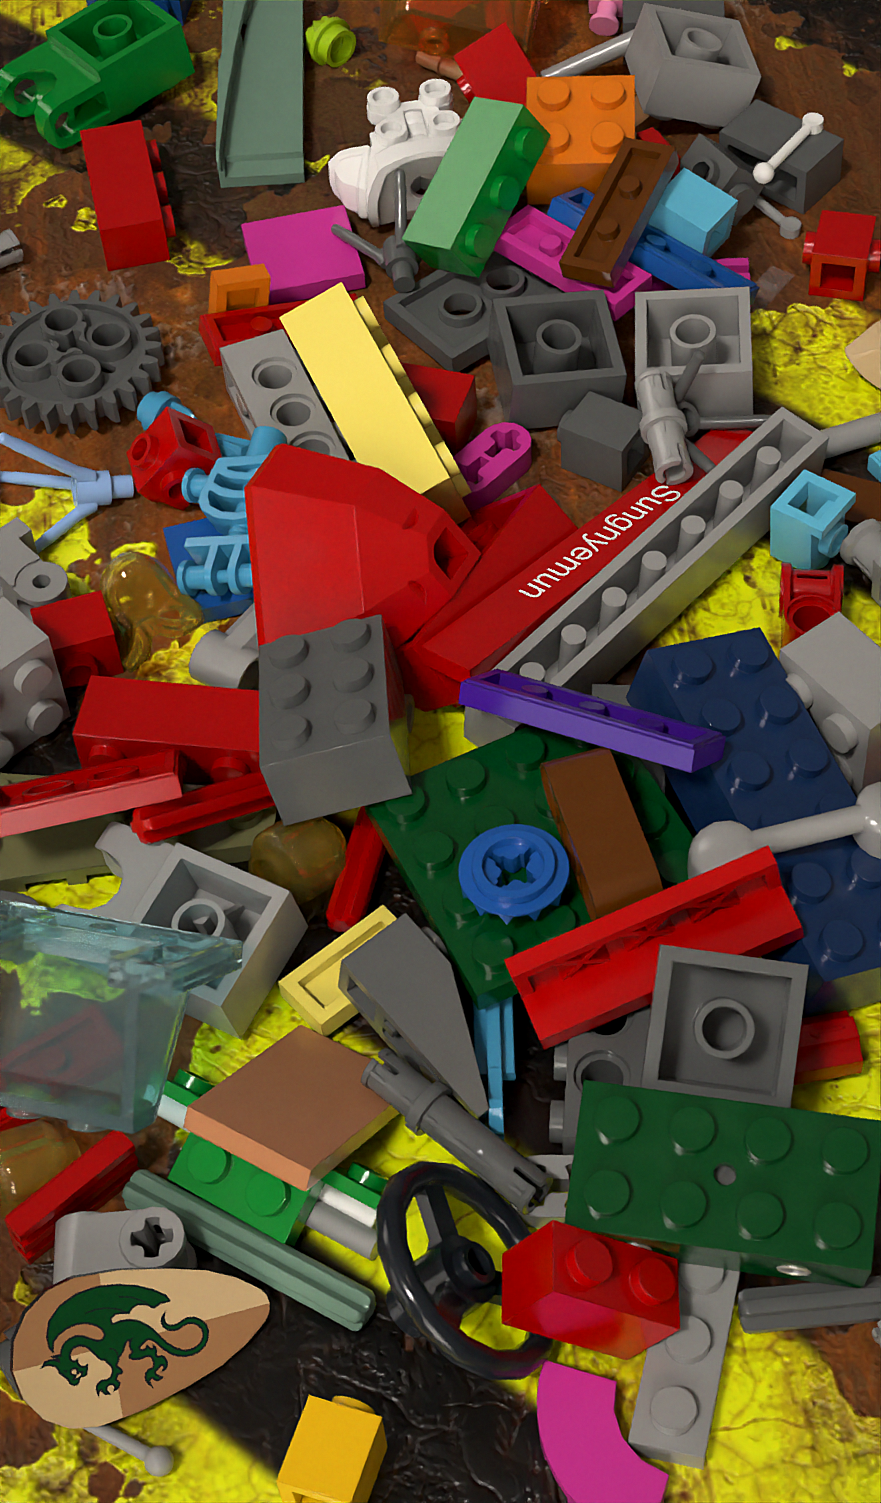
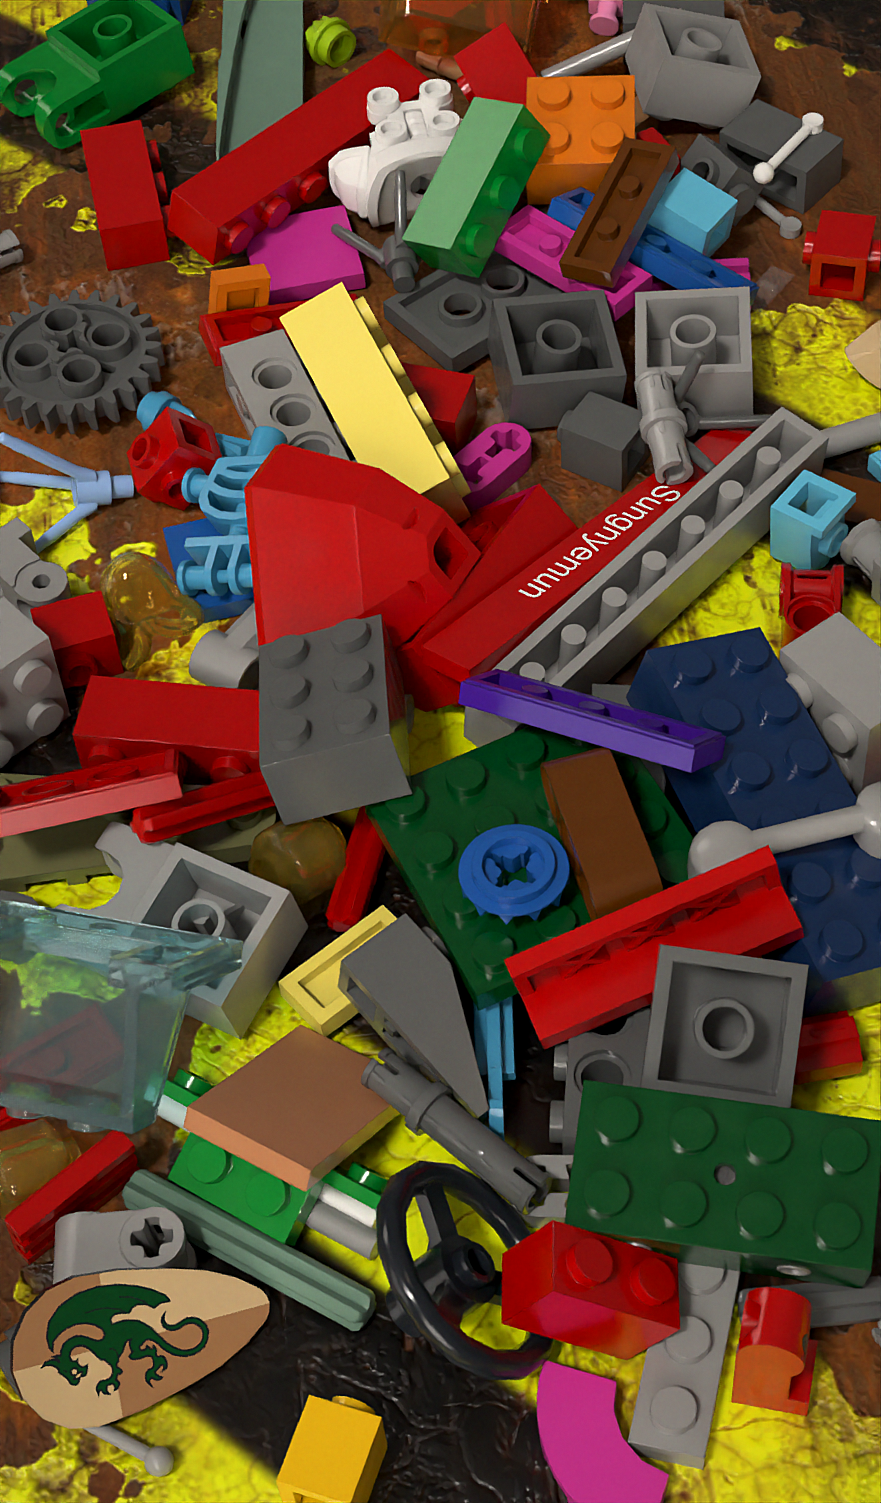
none -> red brick [168,48,430,266]
none -> red leg [731,1287,818,1416]

